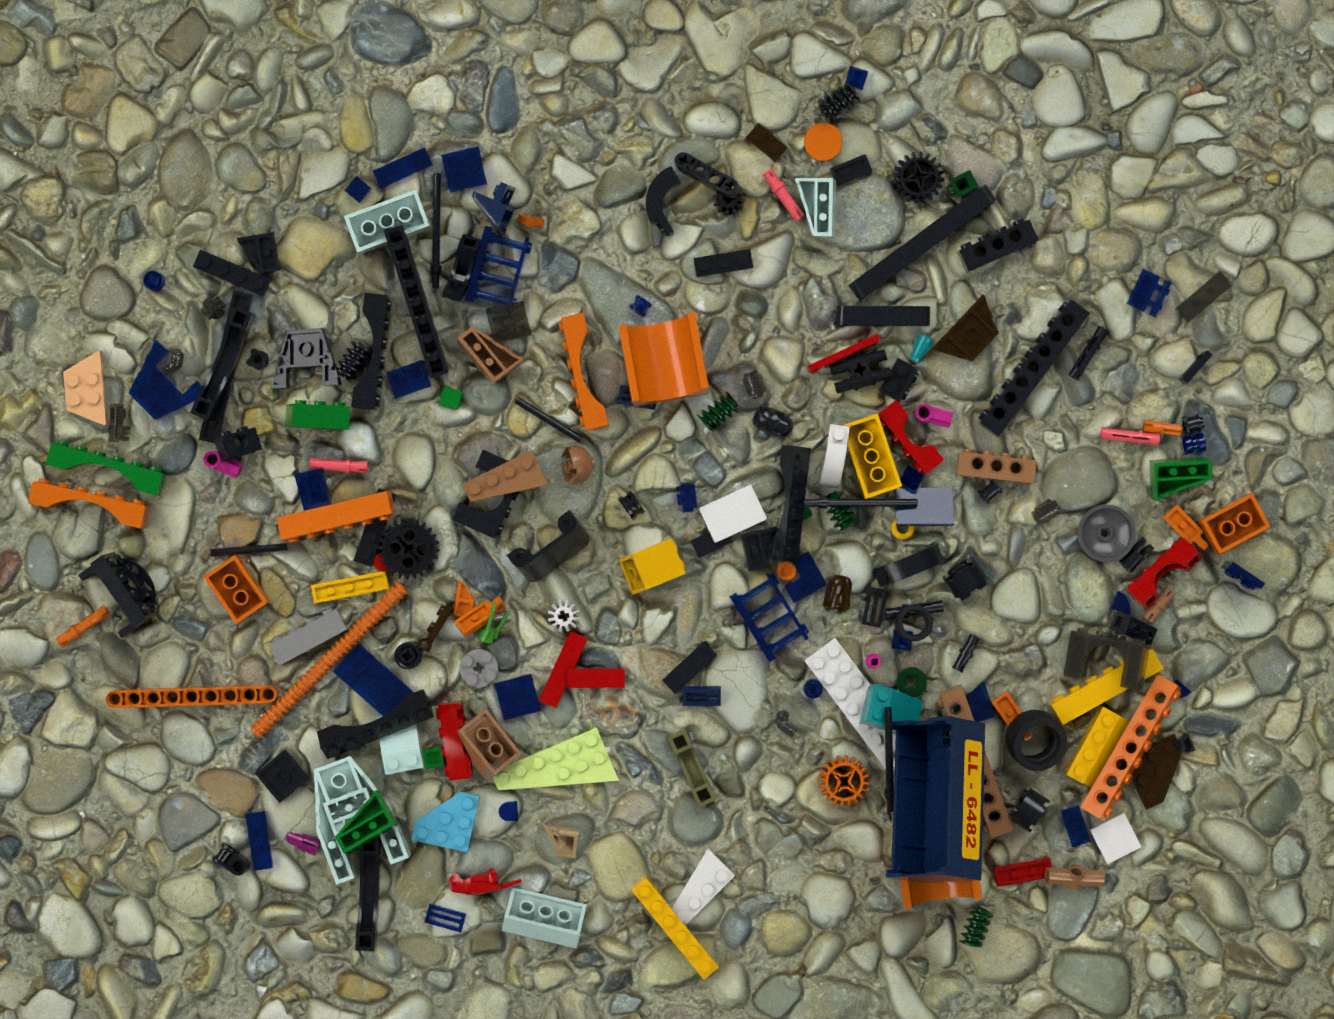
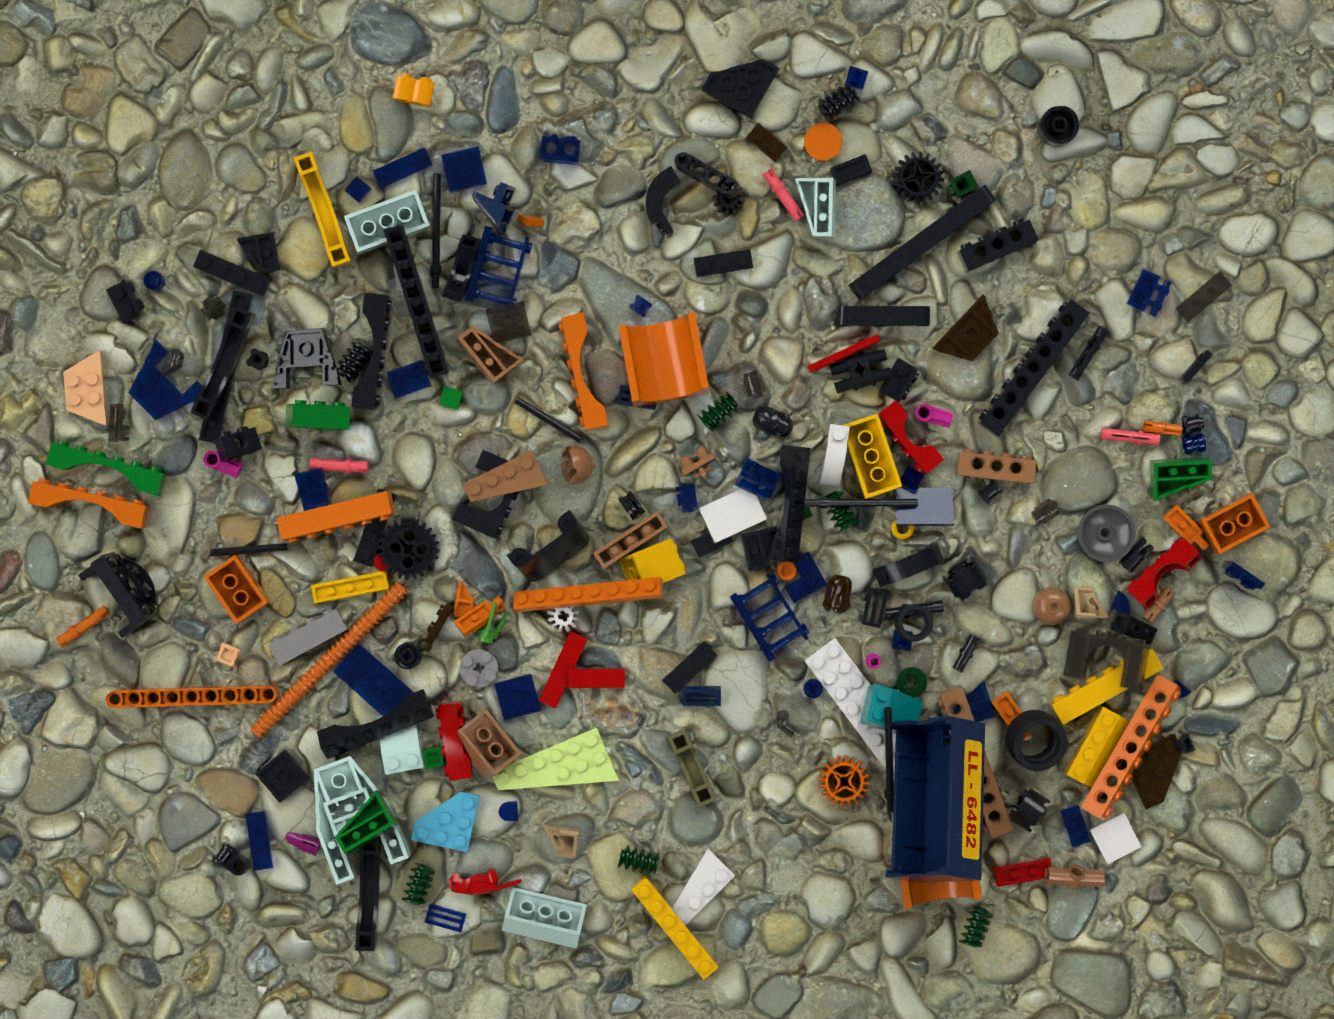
teal cone [909,333,934,363] -> none
none -> black bracket [106,278,145,324]
none -> light nougat tile [216,642,241,667]
none -> yellow arch [294,151,353,269]
none -> light orange brick [393,73,435,108]
none -> dark green piece [401,863,436,905]
none -> orange plate [513,577,663,612]
none -> clear blue brick [540,134,581,165]
none -> medium nougat brick [593,511,668,569]
none -> dark green piece [617,845,660,876]
none -> medium nougat hips [679,446,714,480]
none -> black plate [701,59,780,119]
none -> clear blue brick [734,458,781,502]
none -> medium nougat cylinder [1032,587,1071,625]
none -> black brick [1037,106,1079,148]
none -> tan slope [1072,587,1110,618]

